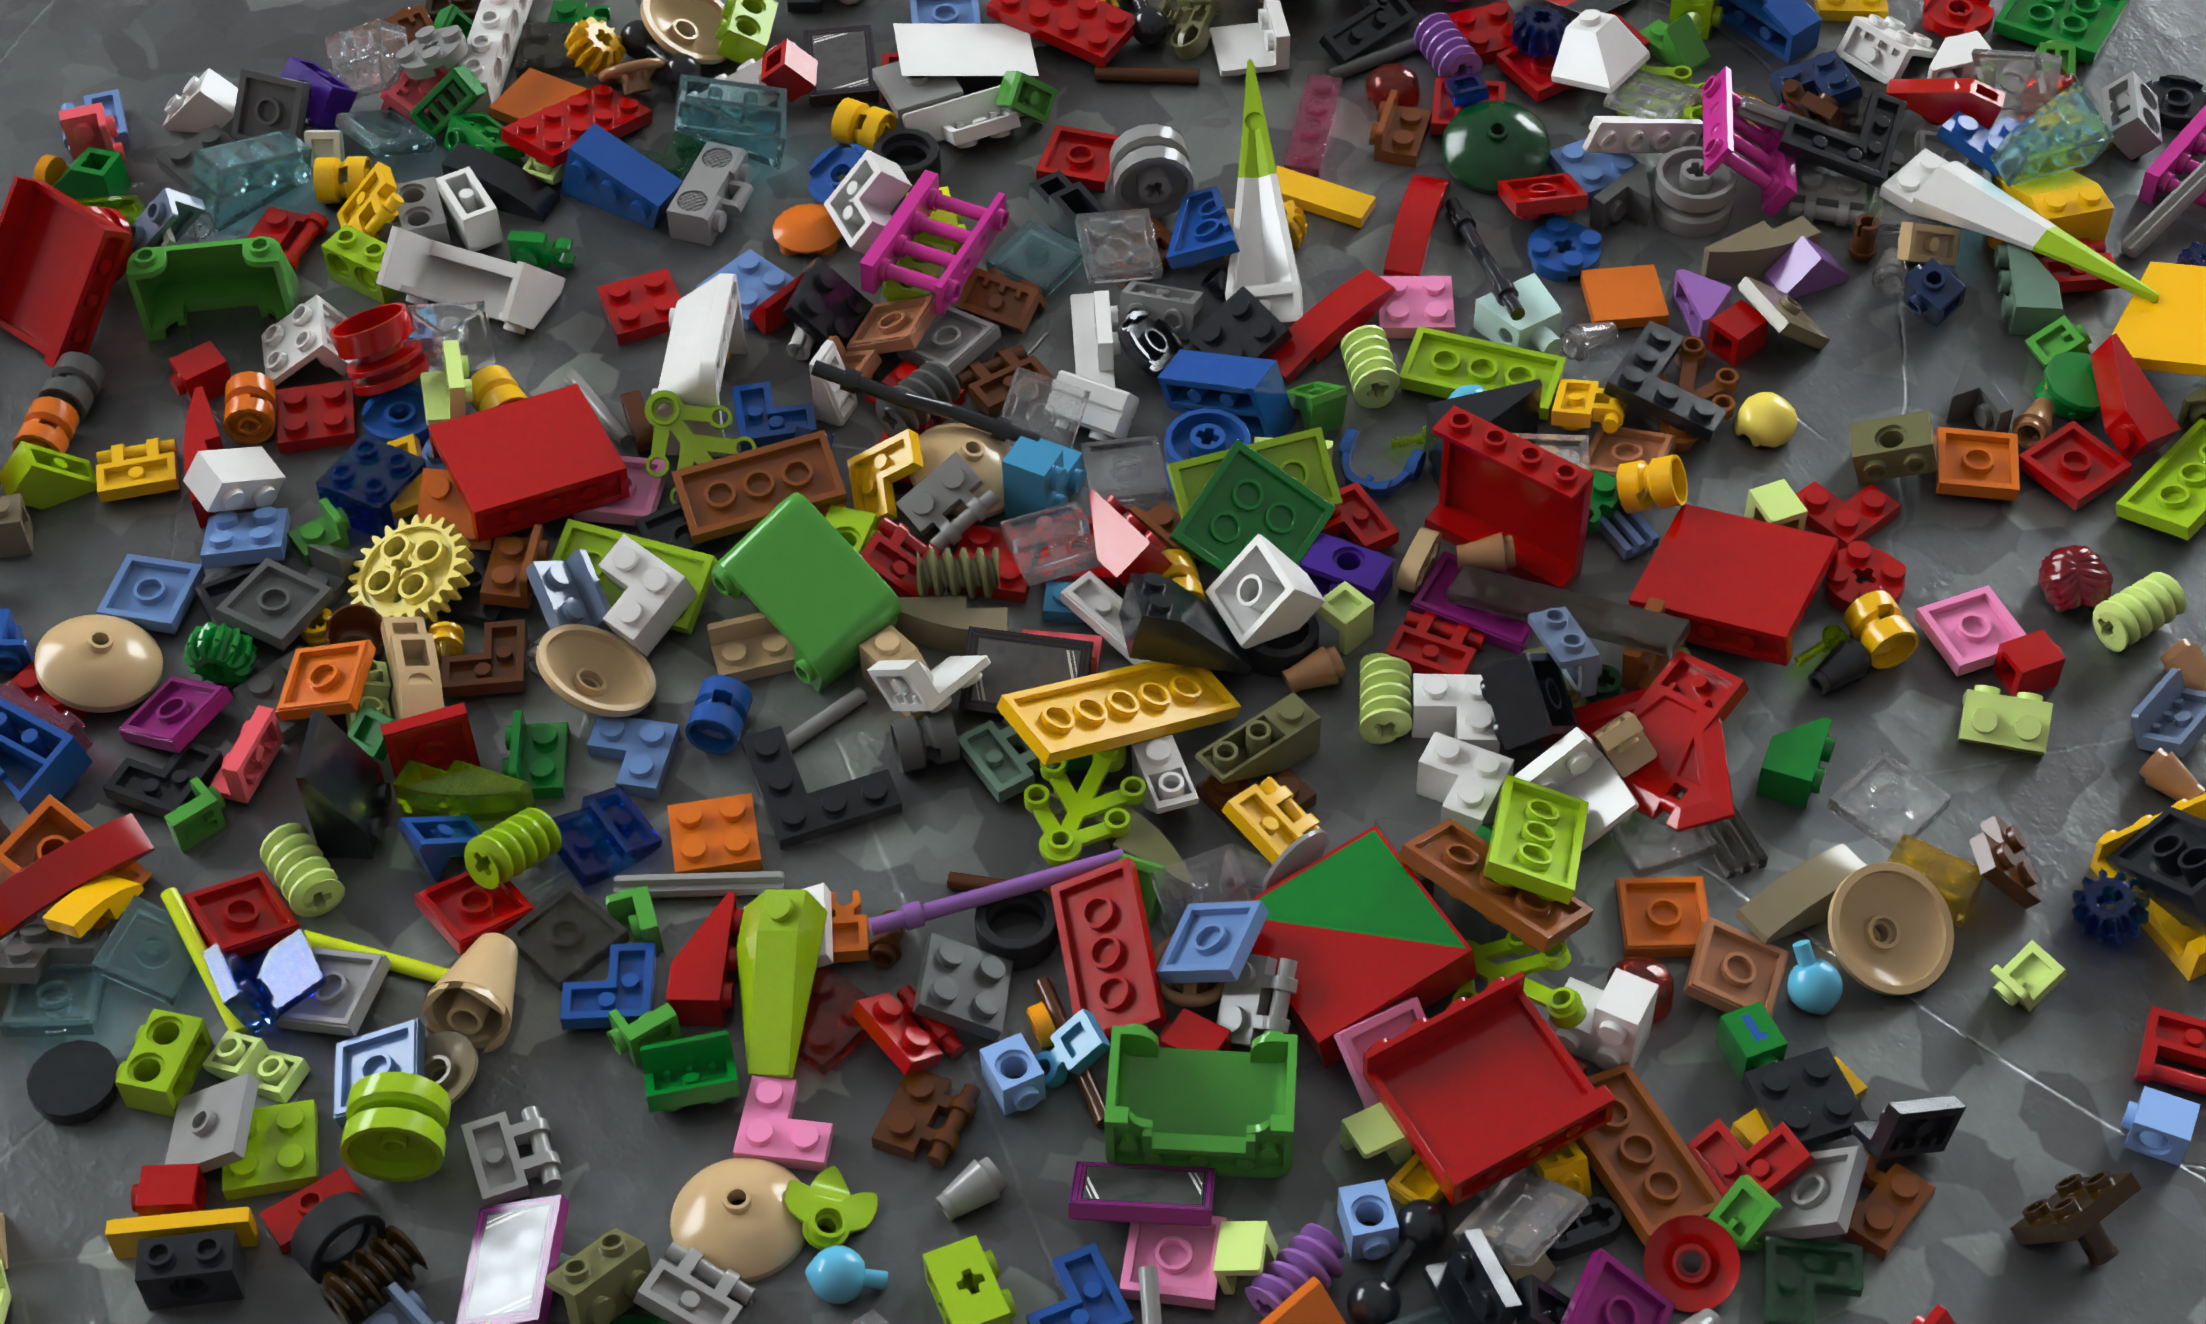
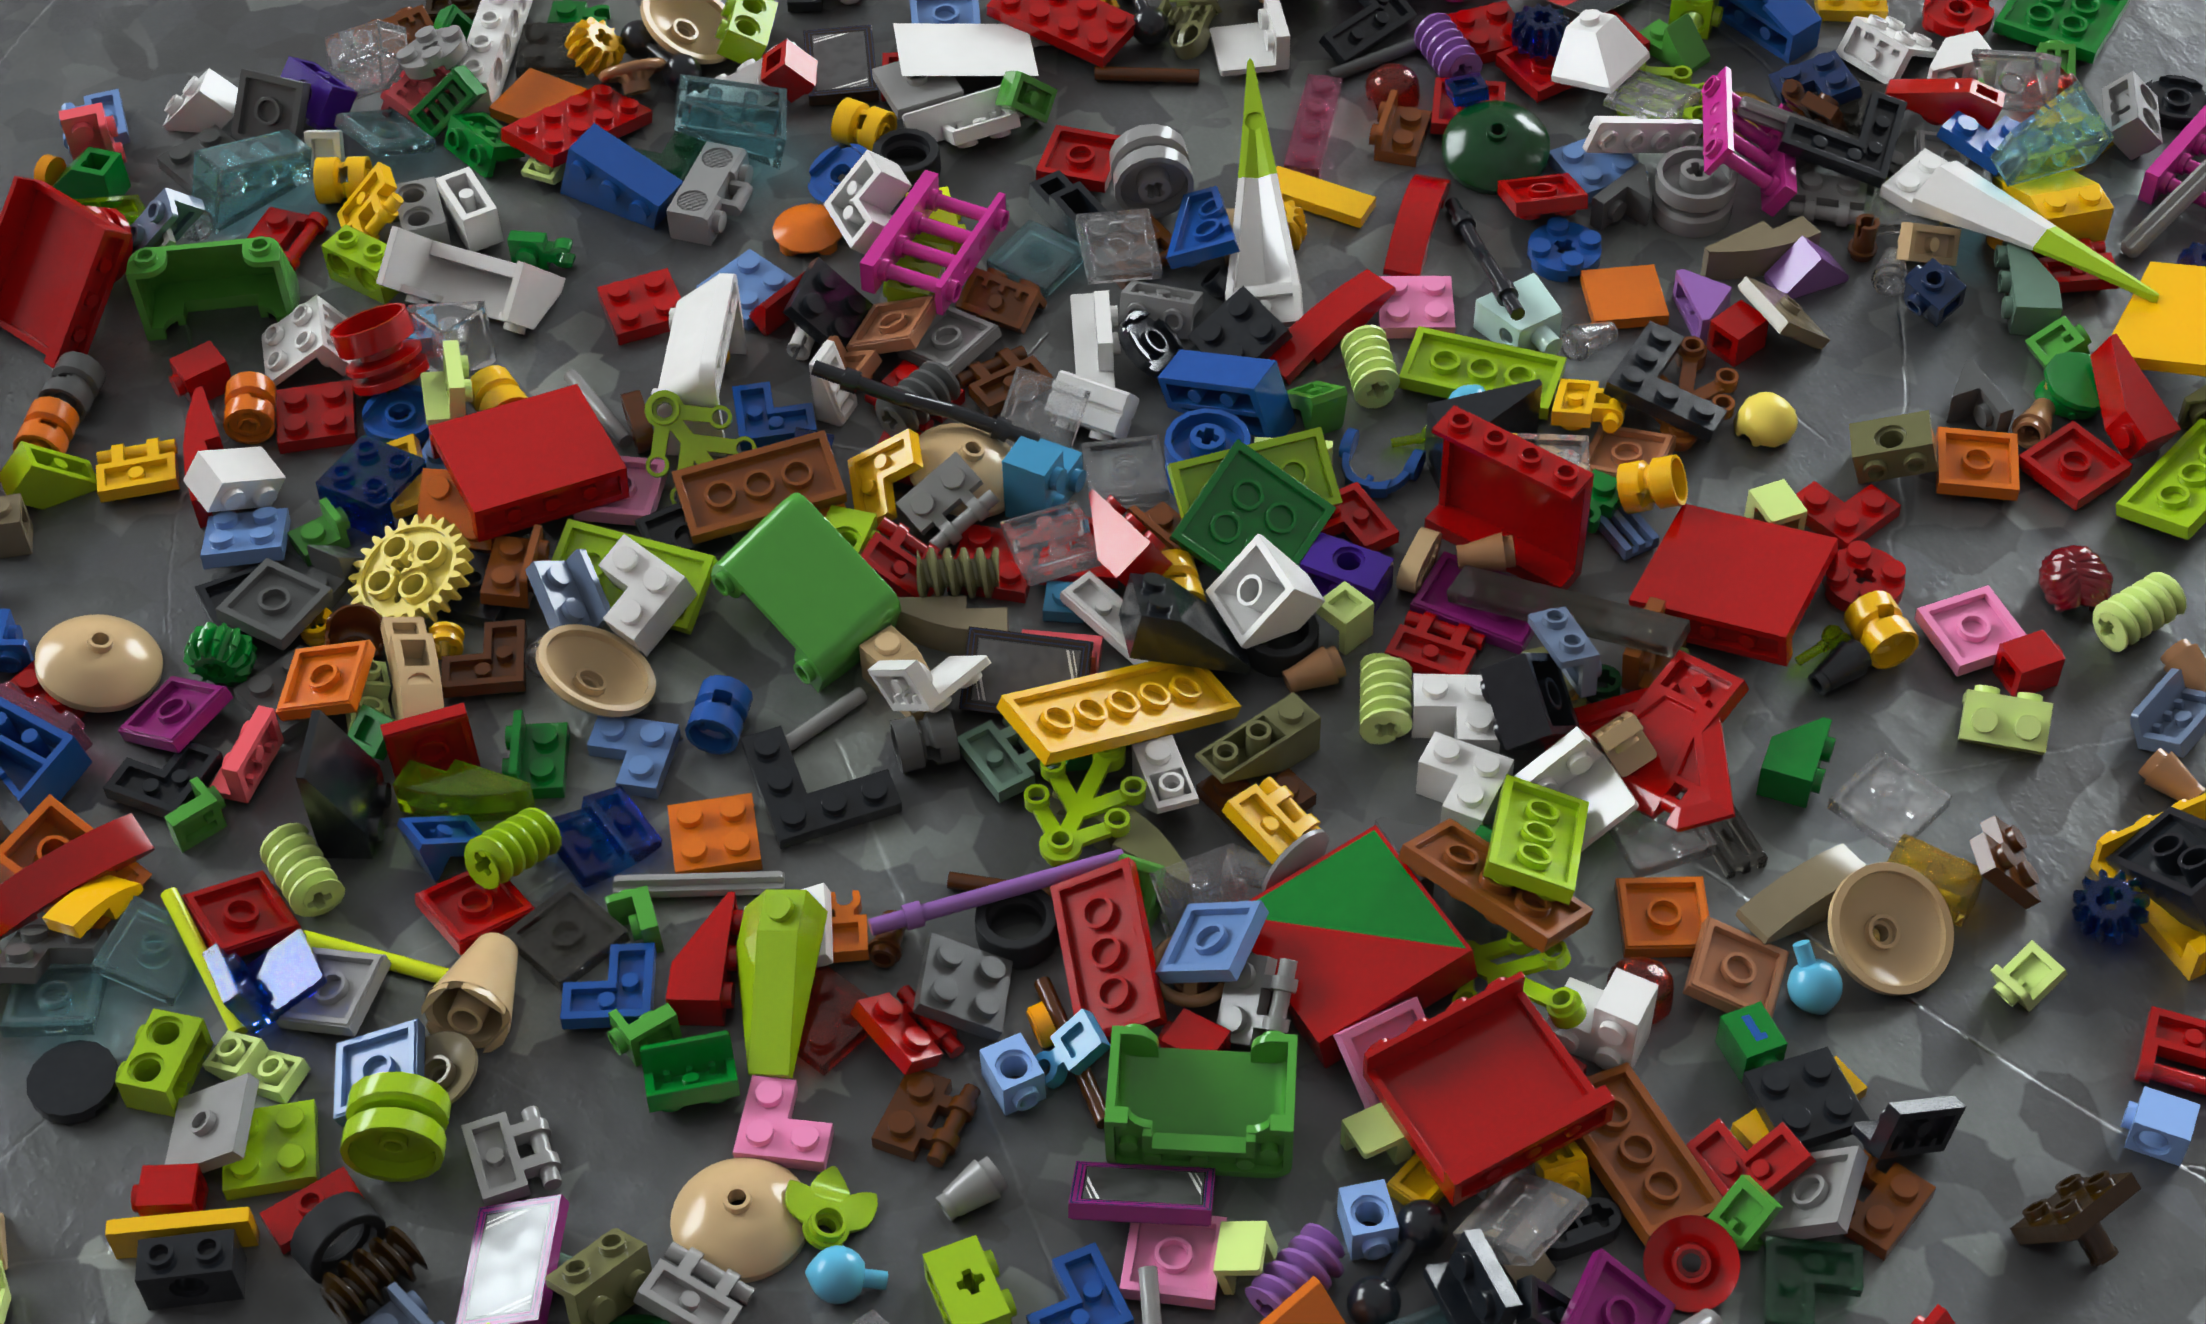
medium blue plate [96,553,206,634] -> none
black slope [441,142,561,222] -> none
tan bracket [707,612,796,682] -> none

